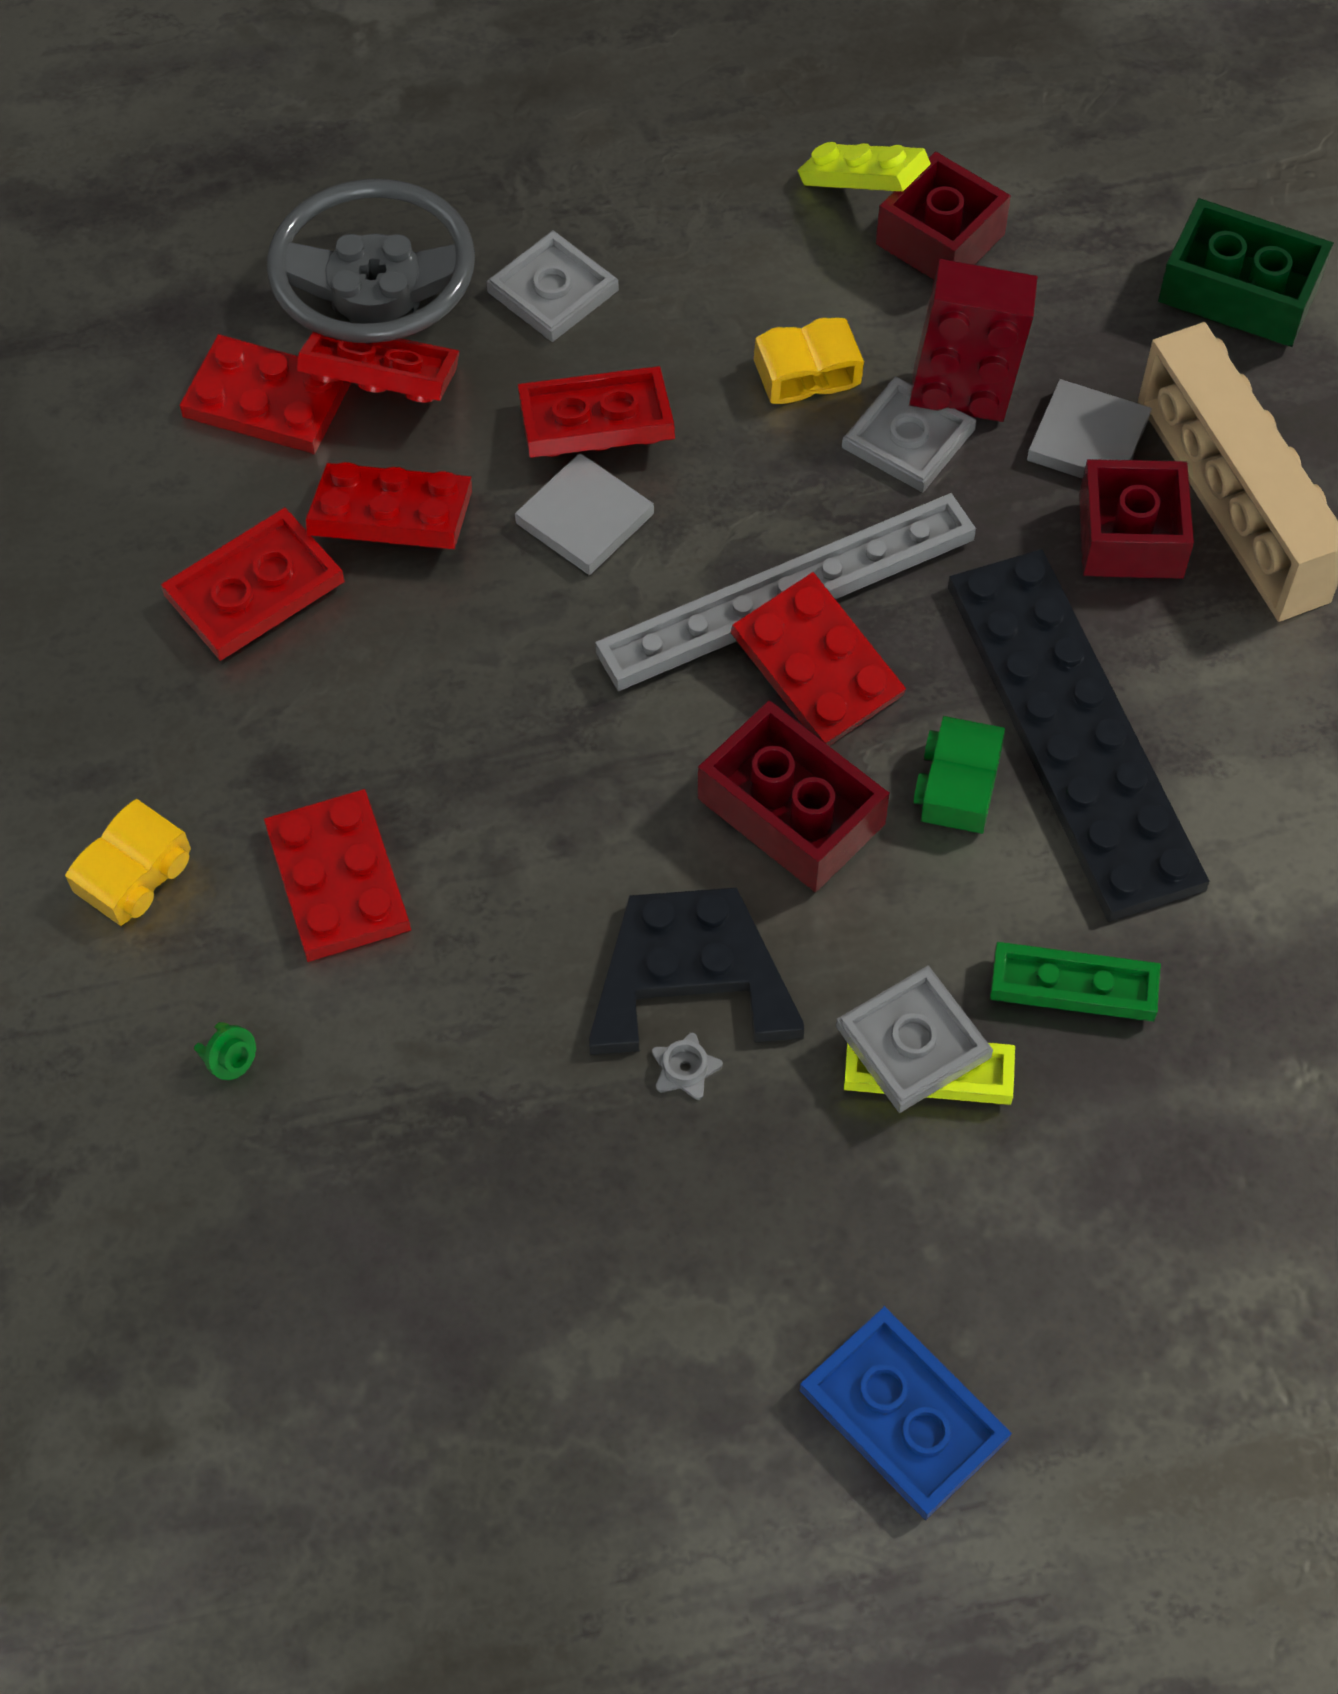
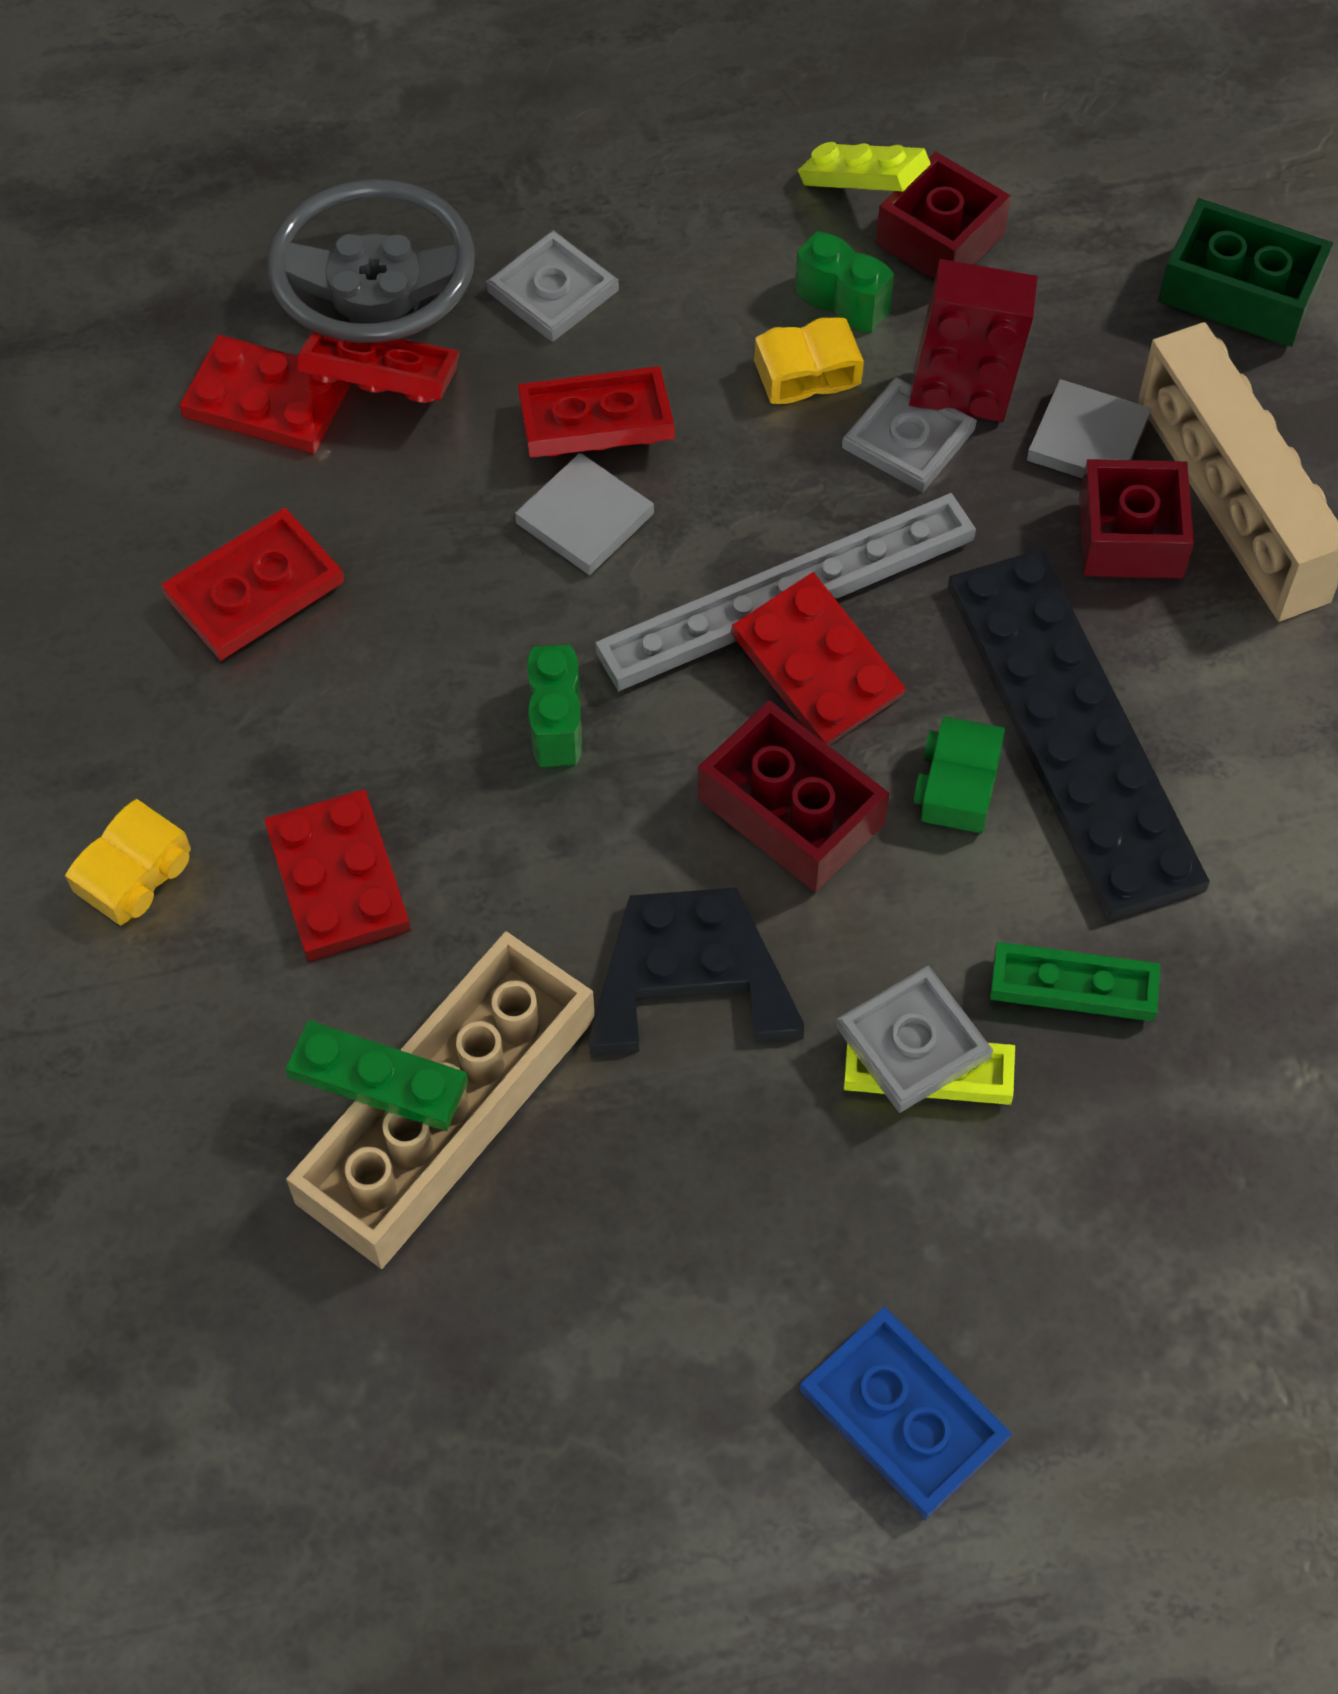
green plate [194,1022,256,1080] -> none
red plate [306,462,472,549] -> none
light grey plate [652,1033,723,1100] -> none
none -> green plate [285,1020,468,1131]
none -> tan brick [286,931,595,1269]
none -> green brick [527,644,583,767]
none -> green brick [795,231,894,333]

